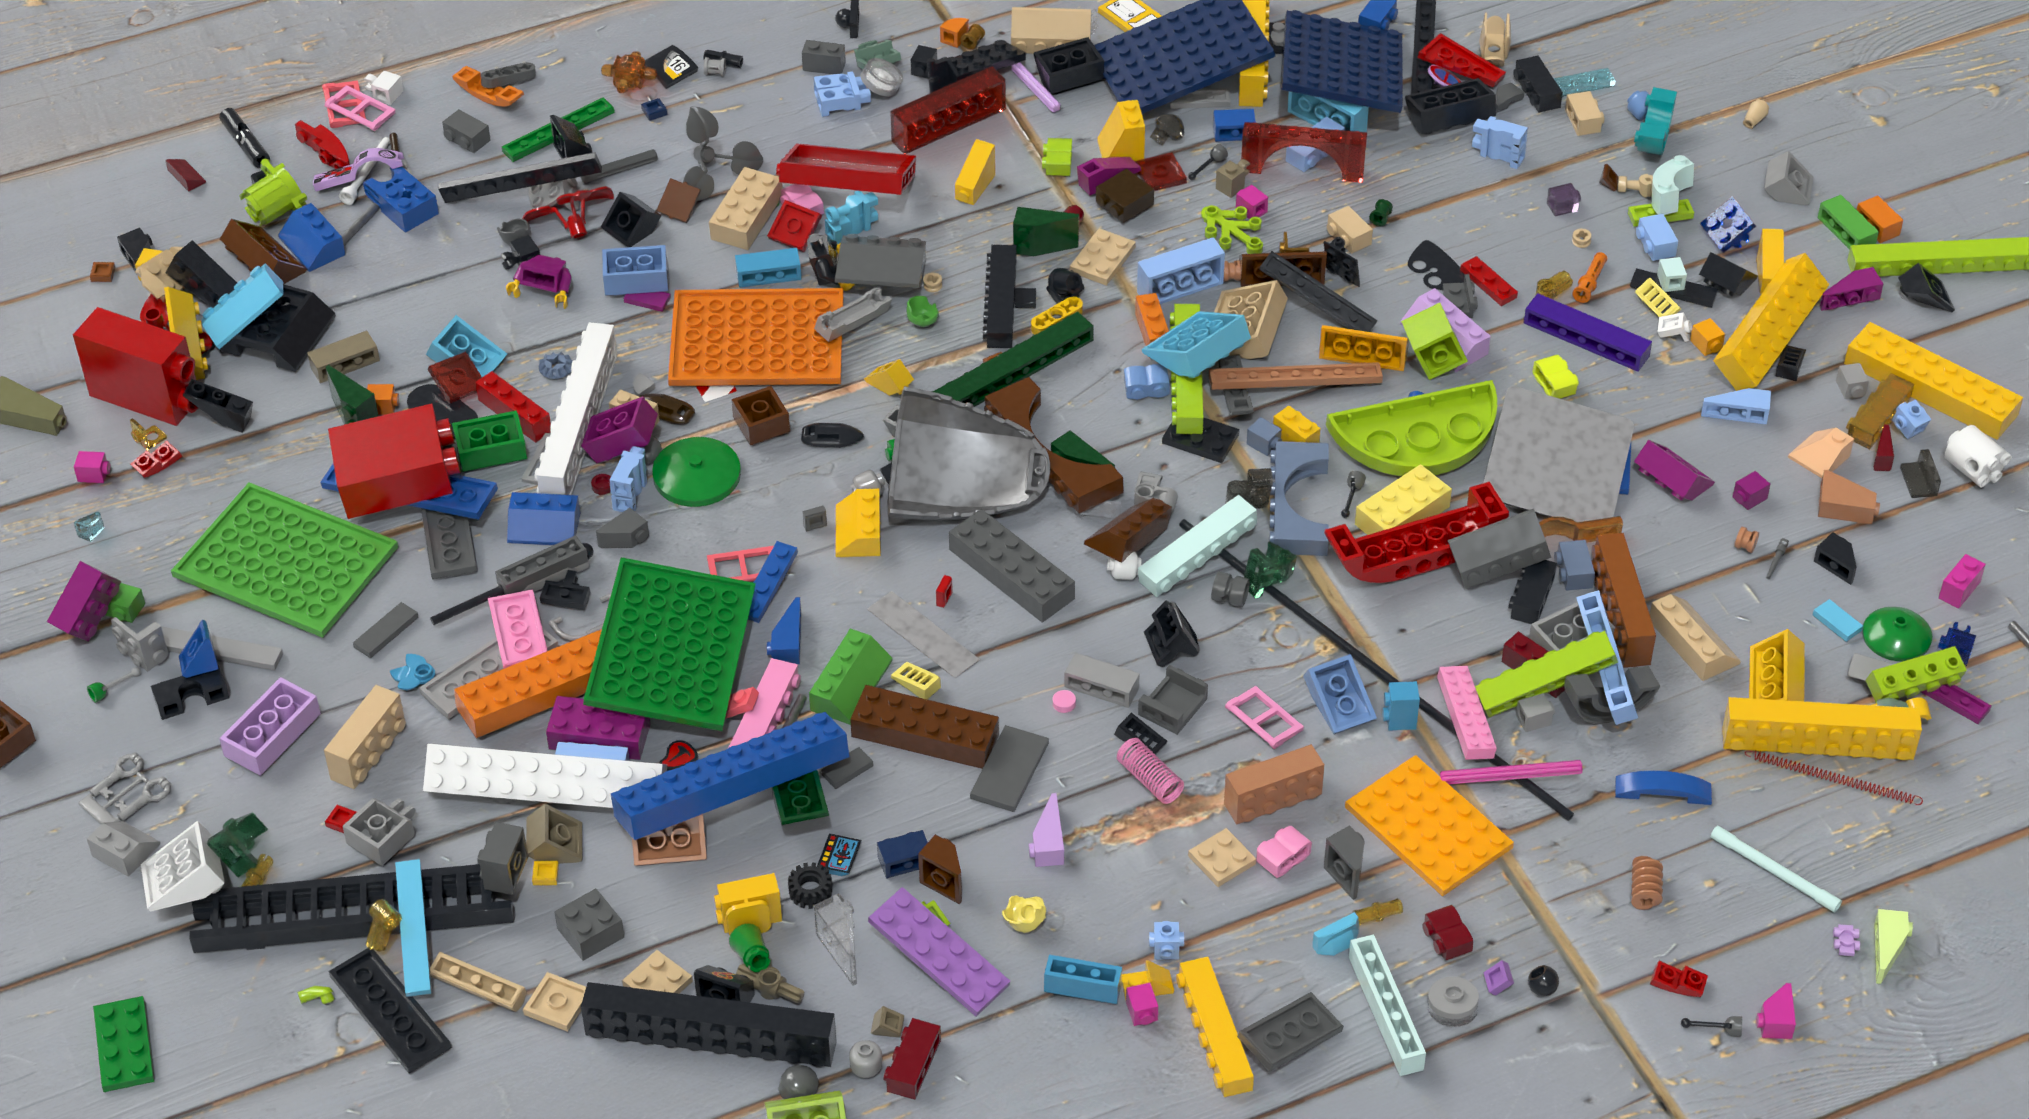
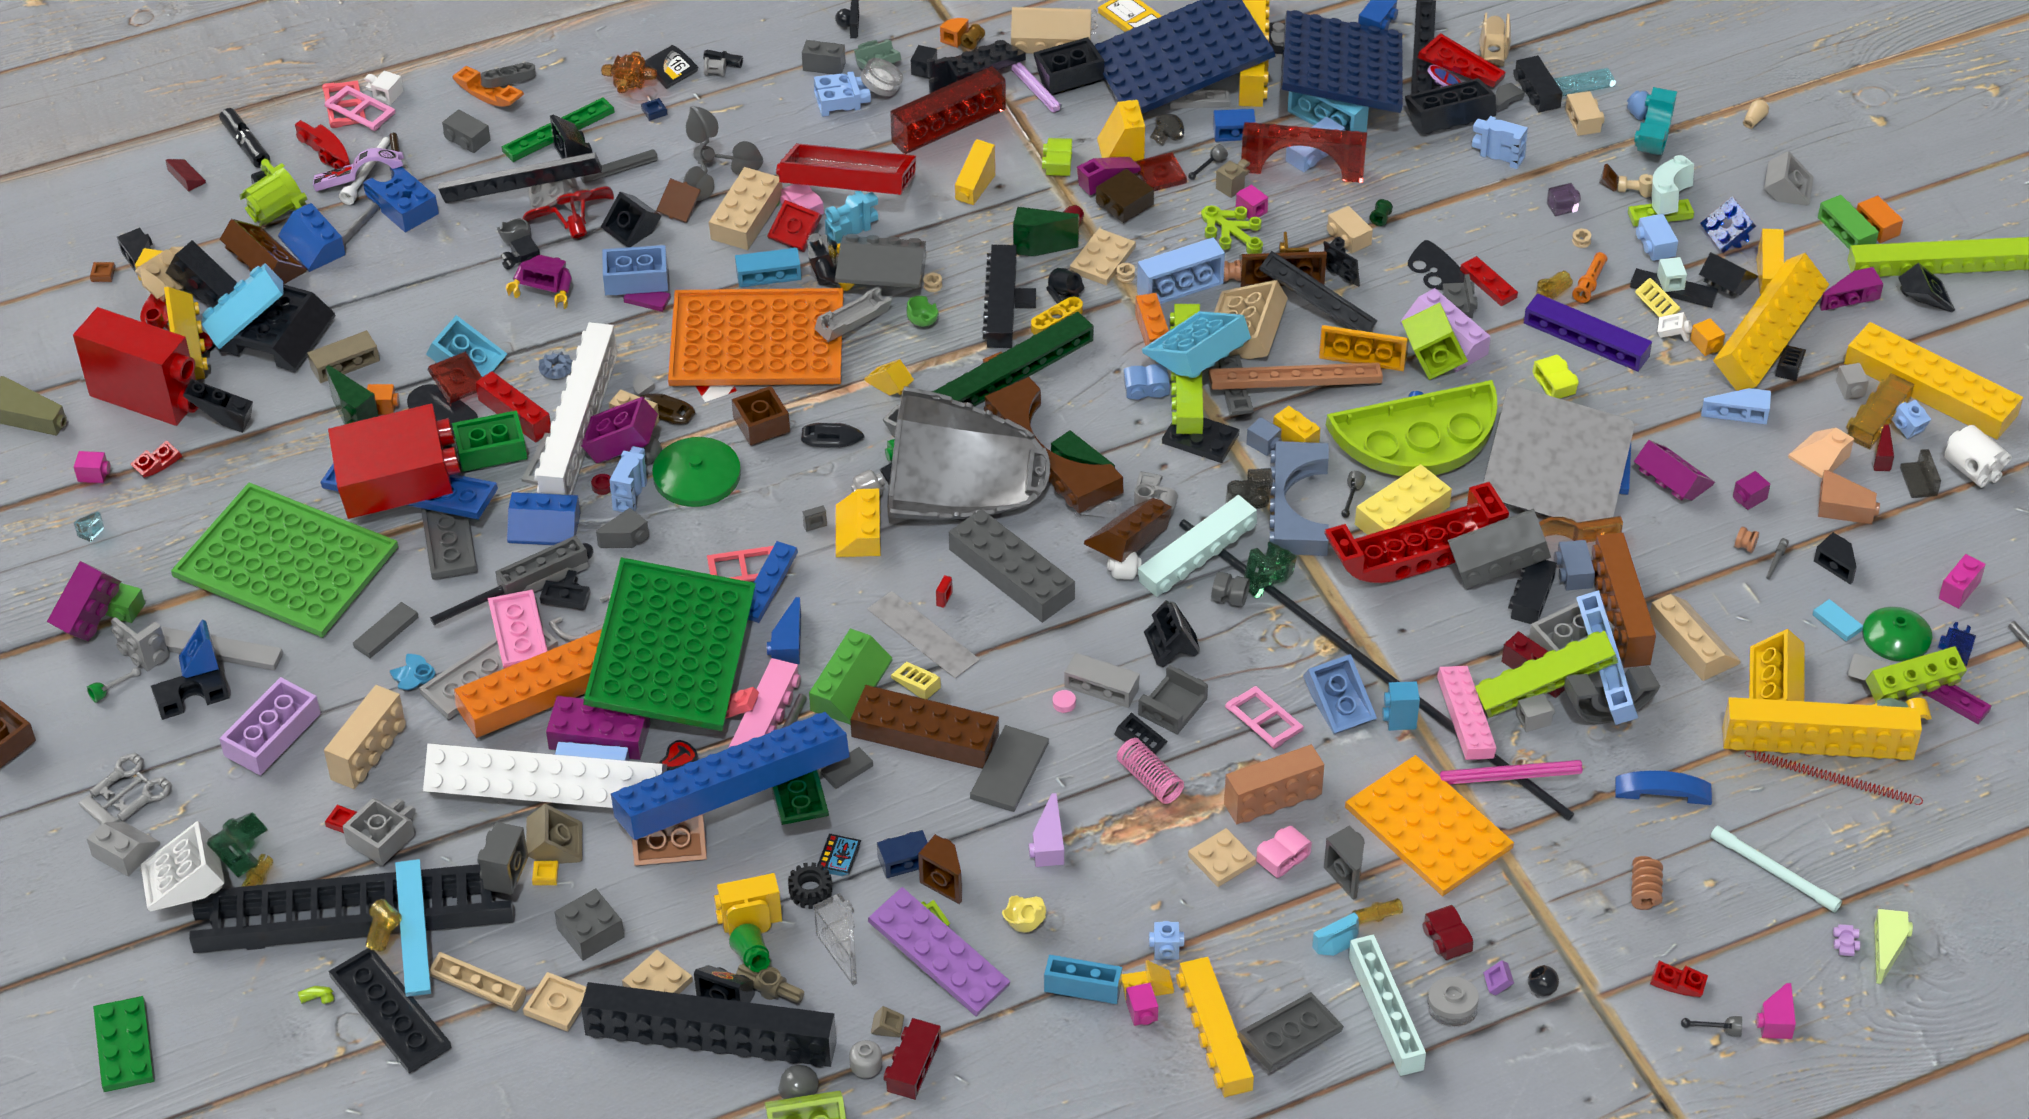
clear yellow bracket [130,418,167,450] -> none
none -> tan bush [1116,263,1135,283]

